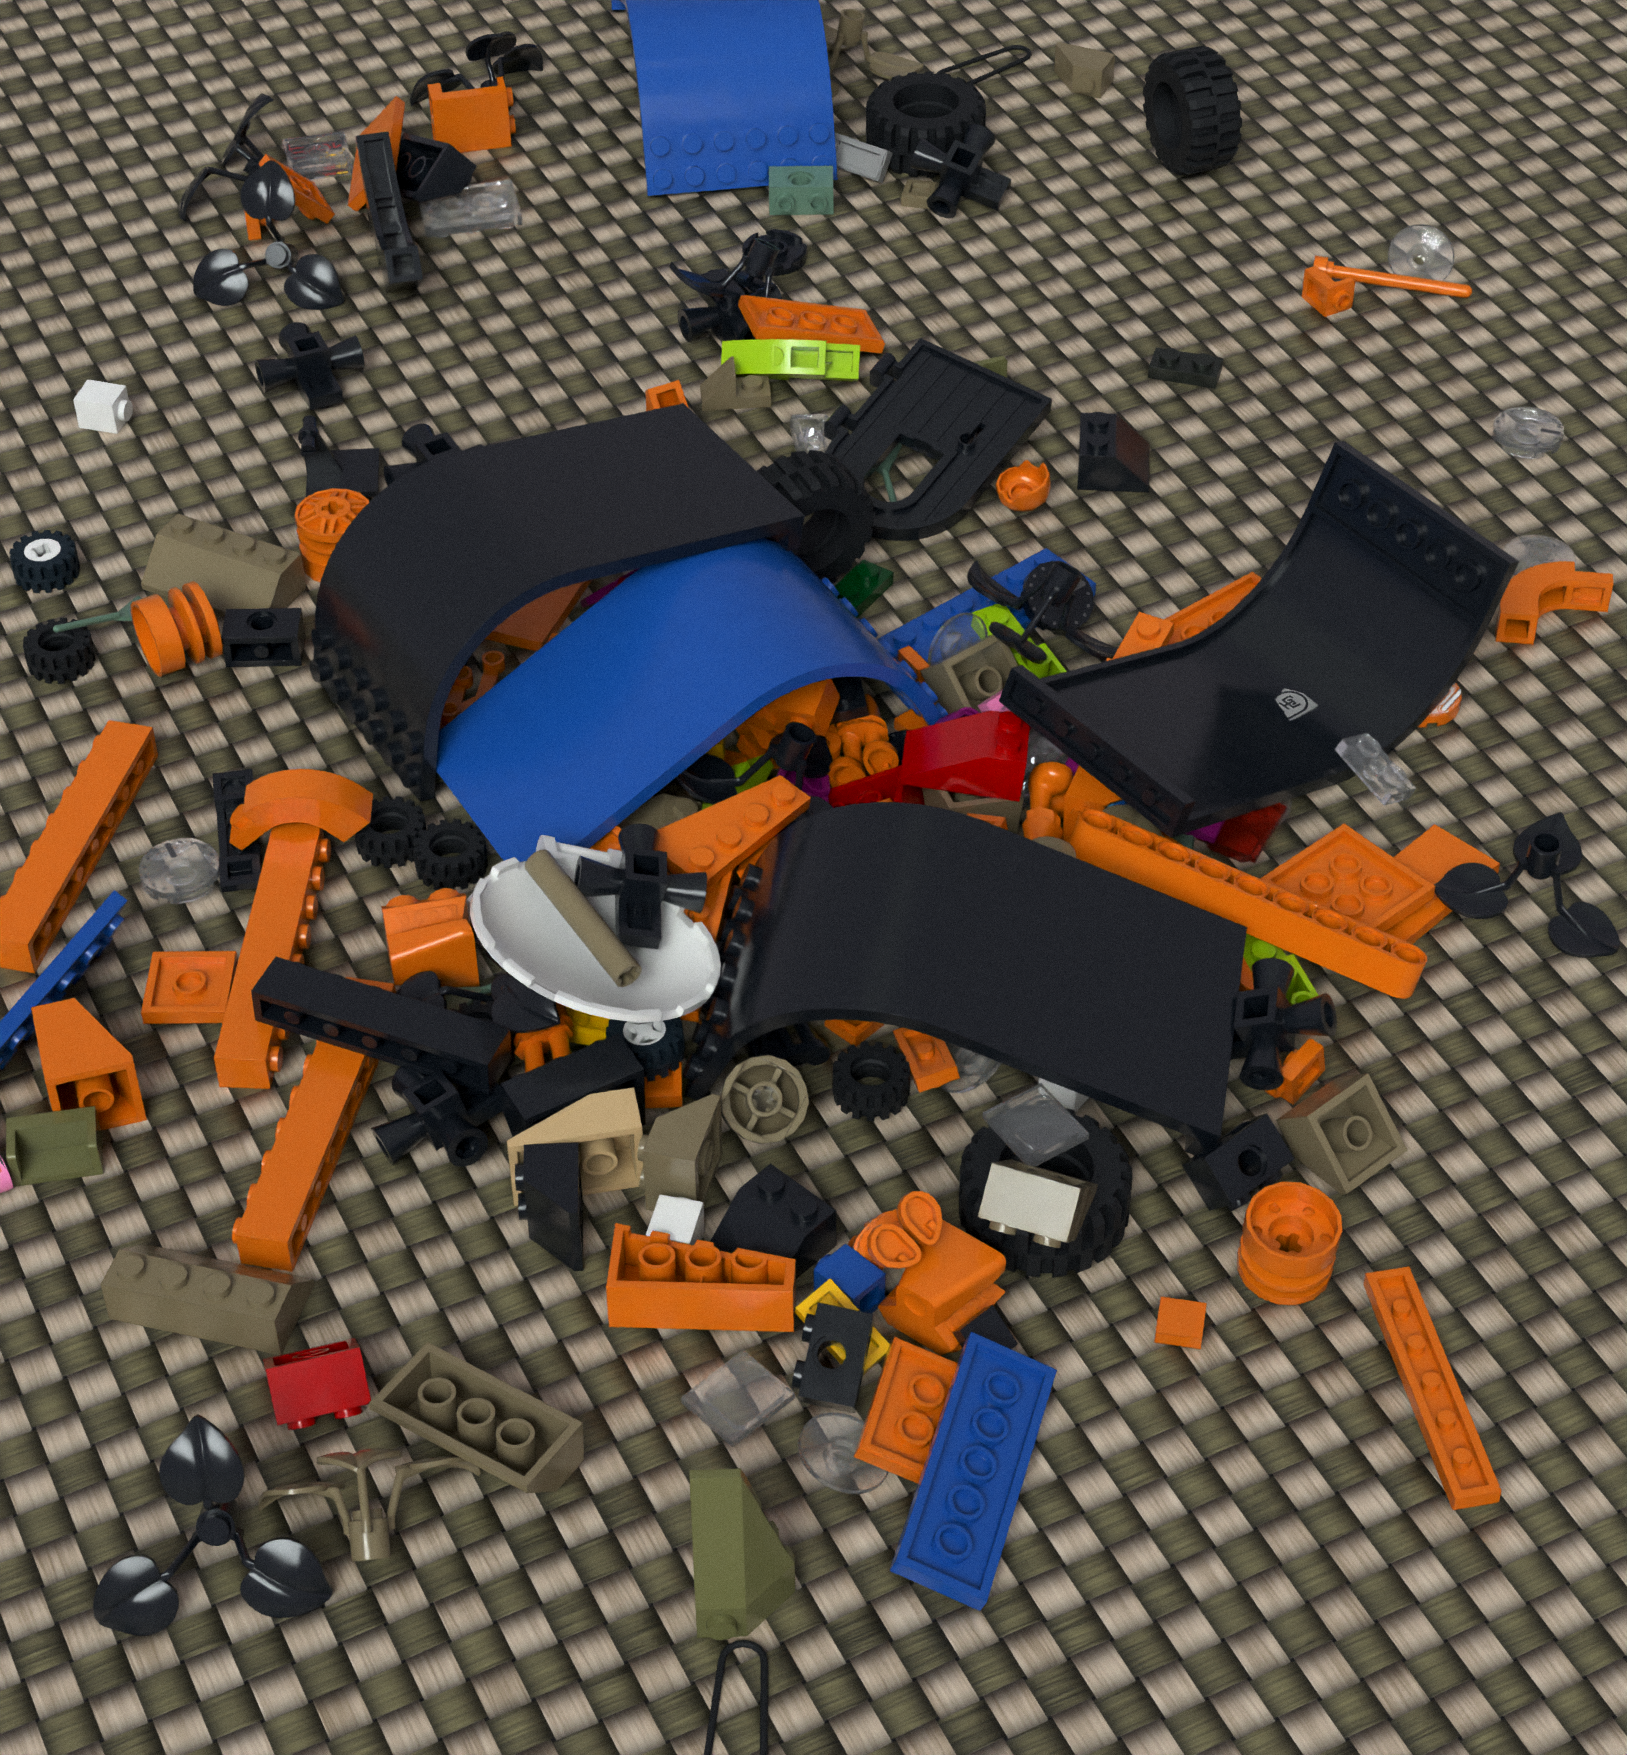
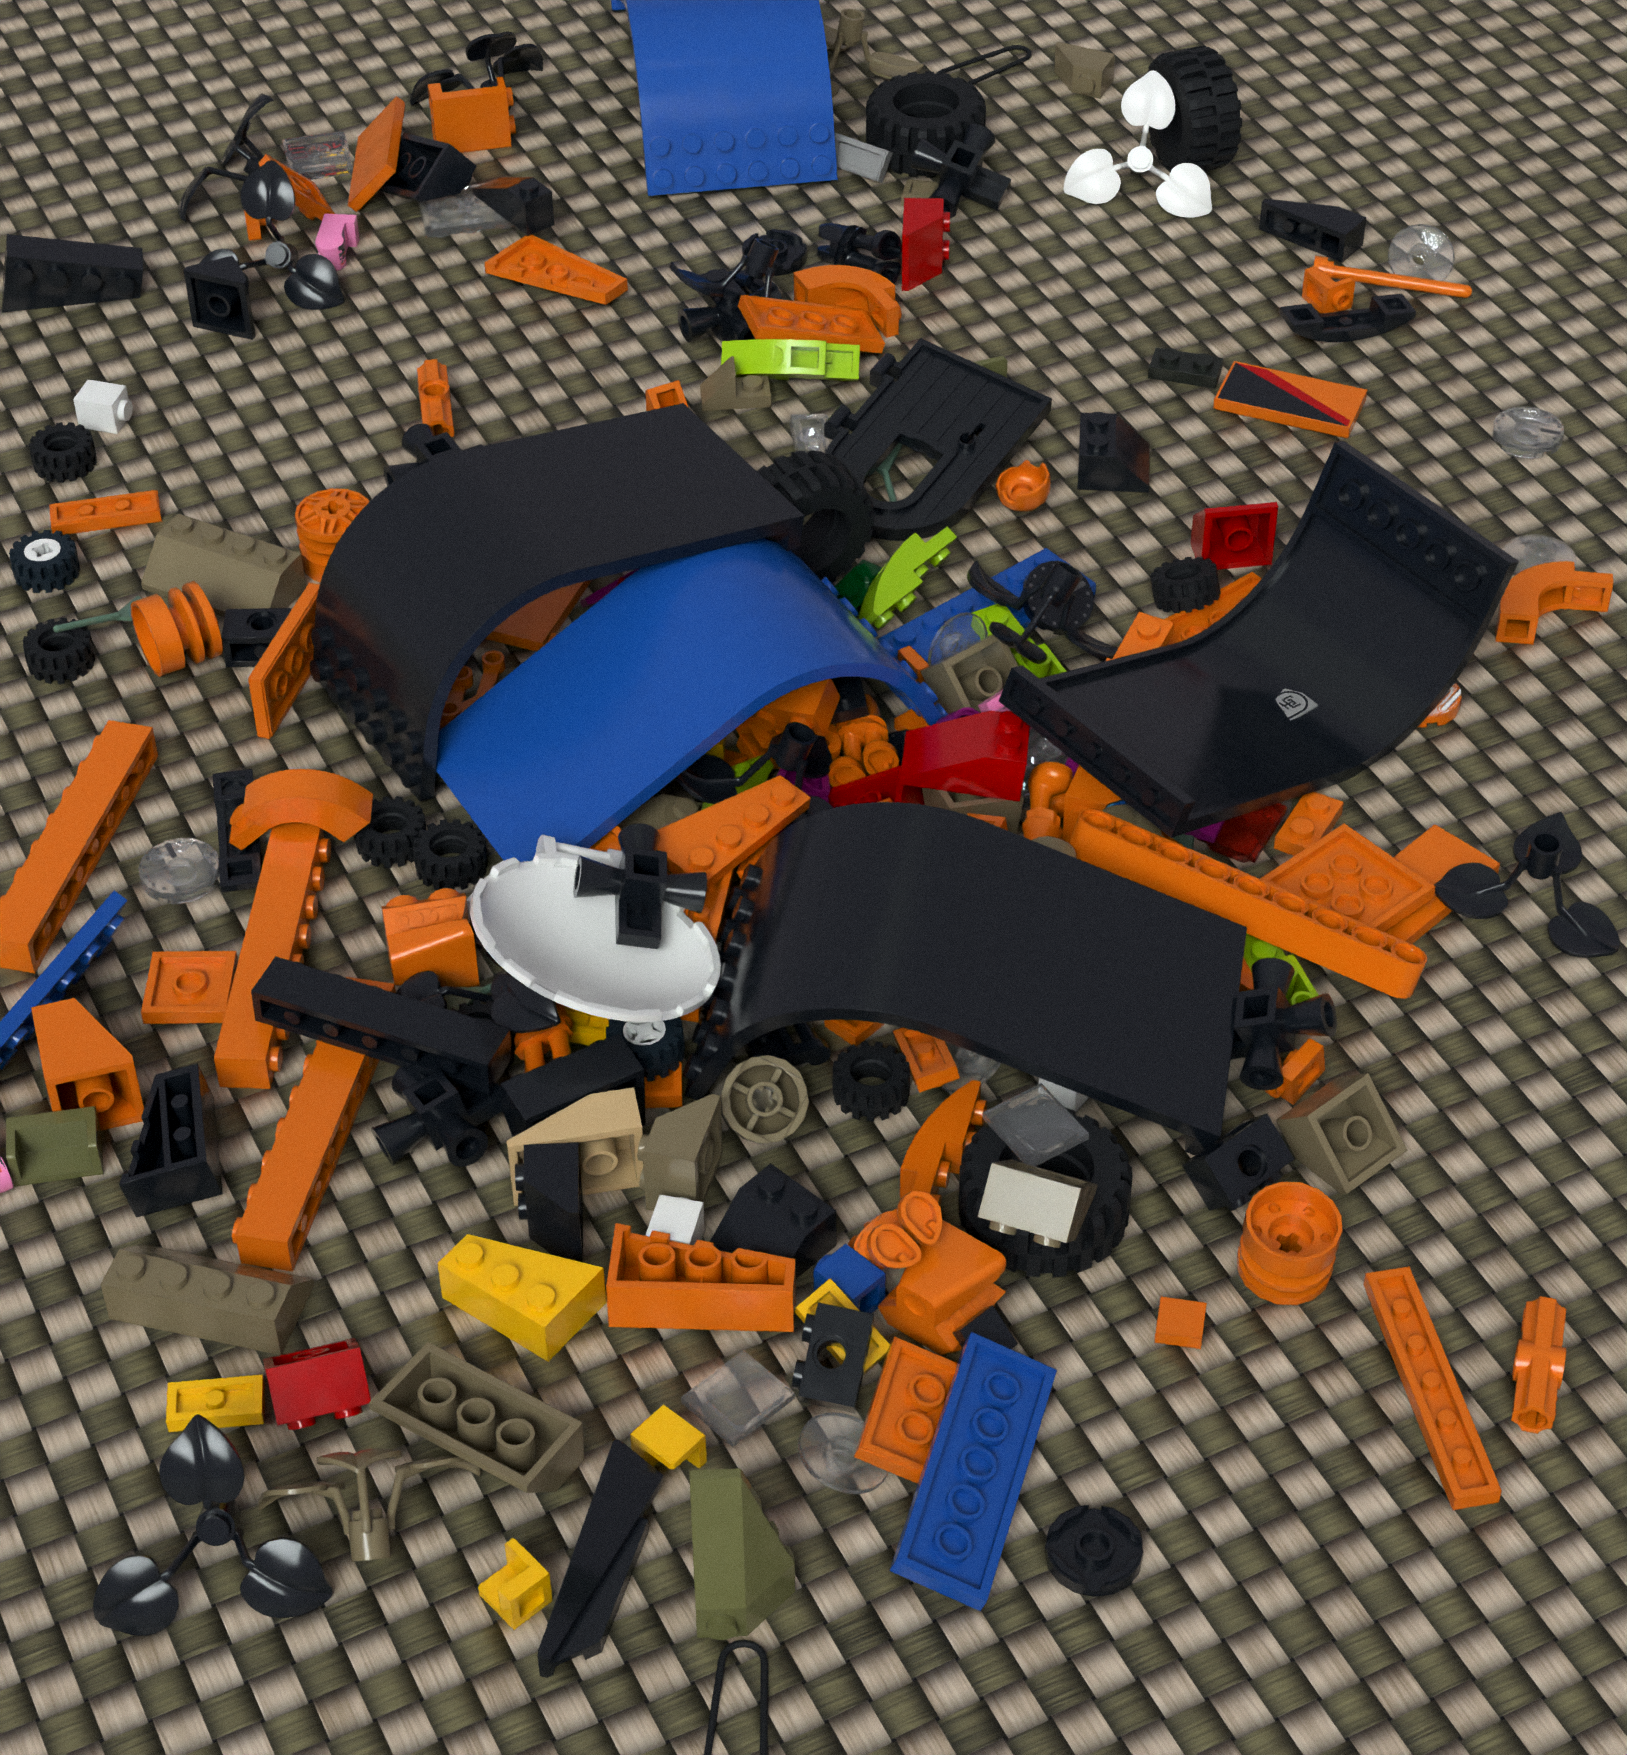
black brick [255,322,365,410] -> none
black plate [298,415,380,498] -> none
black arch [356,131,423,293] -> none
dark tan piece [525,849,642,987] -> none
sand green brick [769,166,834,215] -> none
clear plate [1335,733,1416,806] -> none
none -> black wedge [2,234,143,313]
none -> black tyre [29,422,97,483]
none -> orange tile [49,490,162,535]
none -> black wedge [119,1063,223,1218]
none -> yellow plate [166,1374,265,1432]
none -> black slope [183,255,256,340]
none -> orange tile [248,583,320,739]
none -> bright pink leg [315,214,360,271]
none -> orange piece [417,359,454,437]
none -> yellow wedge [437,1234,606,1362]
none -> black slope [473,177,555,236]
none -> yellow panel [478,1538,553,1630]
none -> orange wing [484,235,628,305]
none -> black wedge [537,1439,664,1678]
none -> yellow panel [630,1404,707,1469]
none -> orange arch [794,265,902,338]
none -> black piece [817,223,902,284]
none -> lime slope [859,526,957,630]
none -> orange slope [900,1080,987,1207]
none -> red slope [902,198,950,291]
none -> black tile [1045,1505,1144,1597]
none -> white plant [1063,70,1212,218]
none -> black tyre [1150,557,1220,613]
none -> red slope [1191,502,1278,570]
none -> tile [1213,361,1367,438]
none -> black slope [1259,199,1366,263]
none -> orange plate [1274,792,1344,856]
none -> black slope [1279,293,1416,342]
none -> orange piece [1511,1296,1566,1434]

